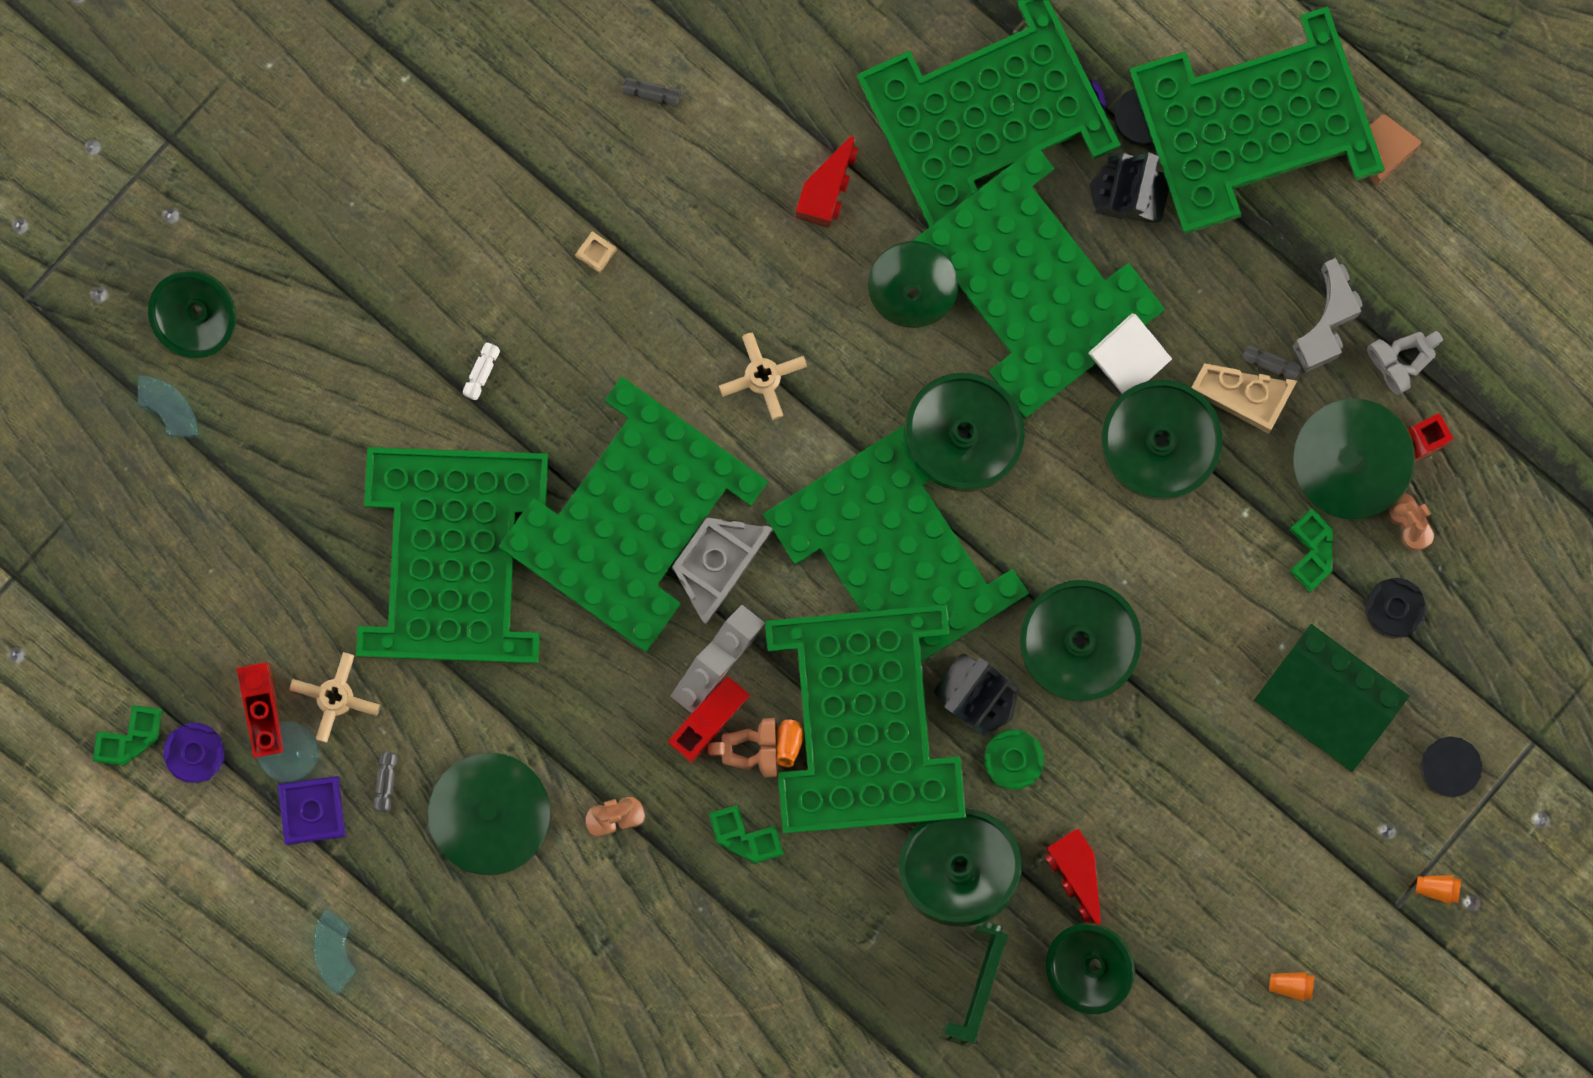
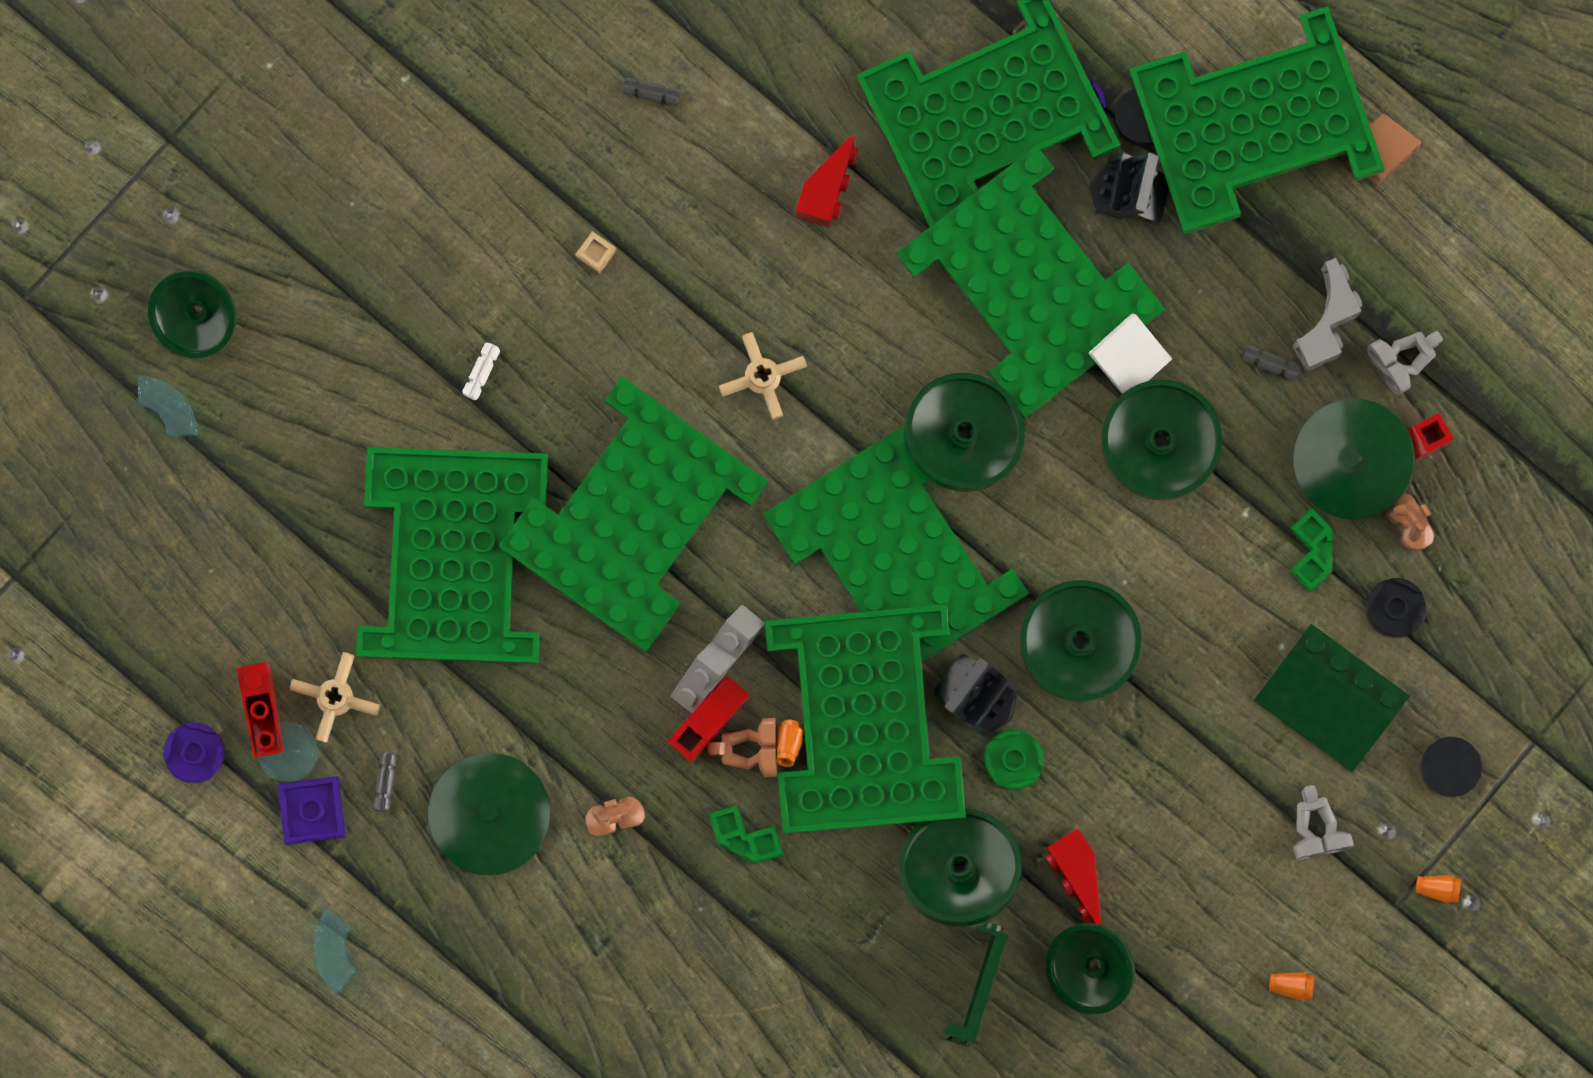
green tile [92,705,163,766] -> none
light grey wing [673,518,773,625] -> none
dark green dish [868,241,958,328] -> none
tan wing [1191,363,1297,434] -> none
none -> light grey piece [1293,785,1354,861]

